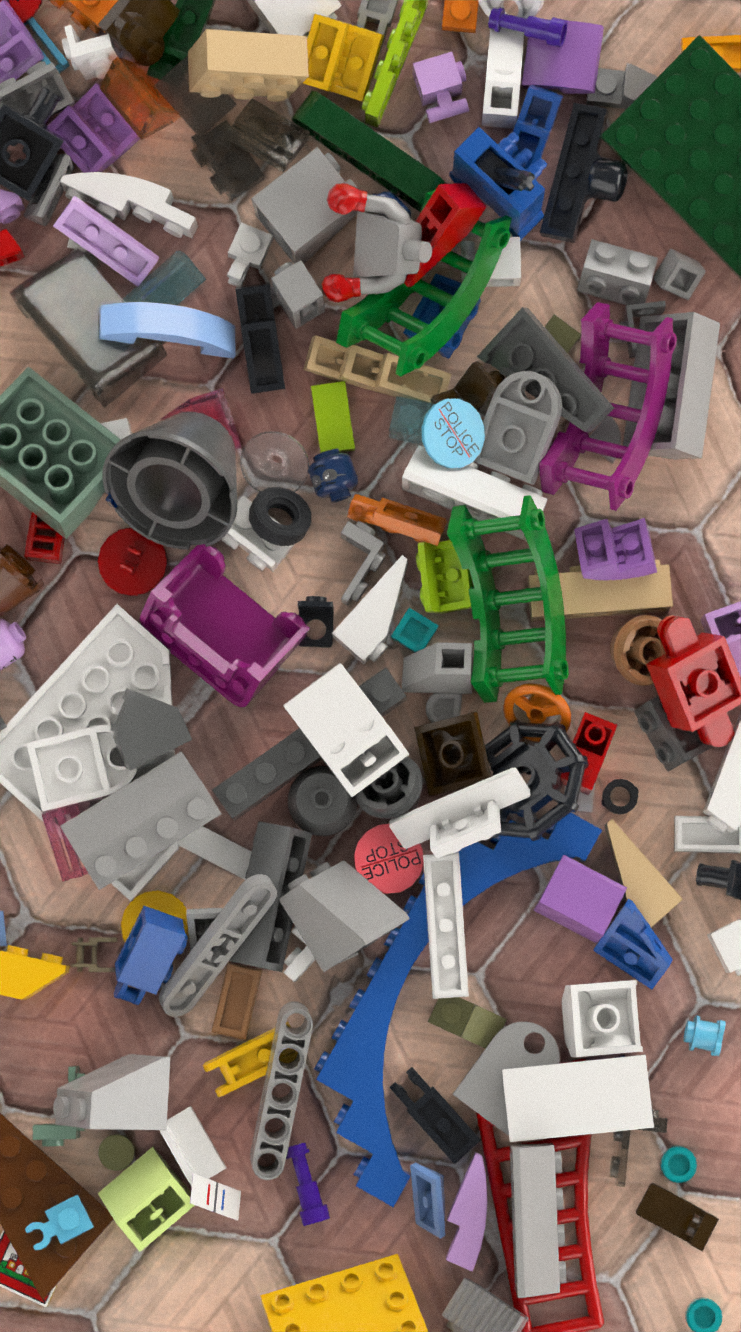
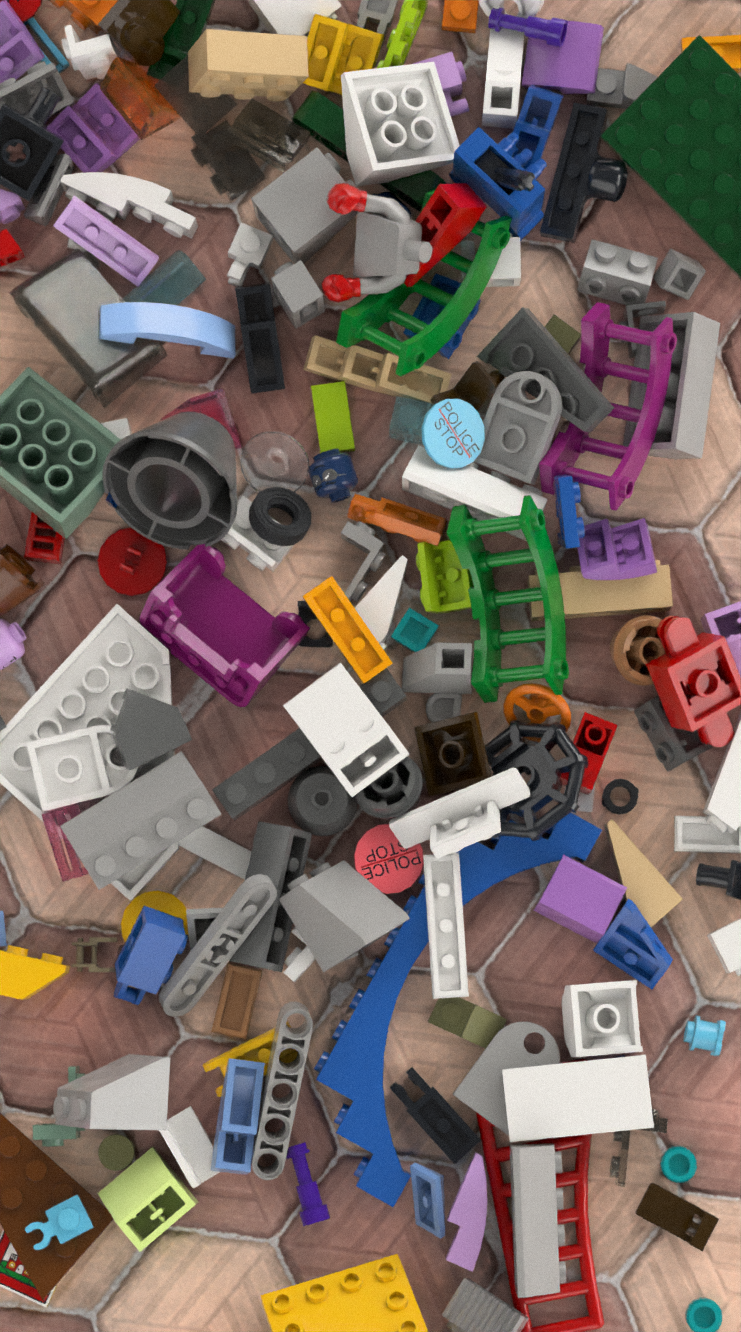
white sticker [190,1174,241,1221] -> none
light grey tile [589,416,621,464] -> none
none -> medium blue slope [211,1058,265,1175]
none -> light orange plate [302,576,393,684]
none -> white slope [341,62,460,186]
none -> blue wing [554,475,585,549]

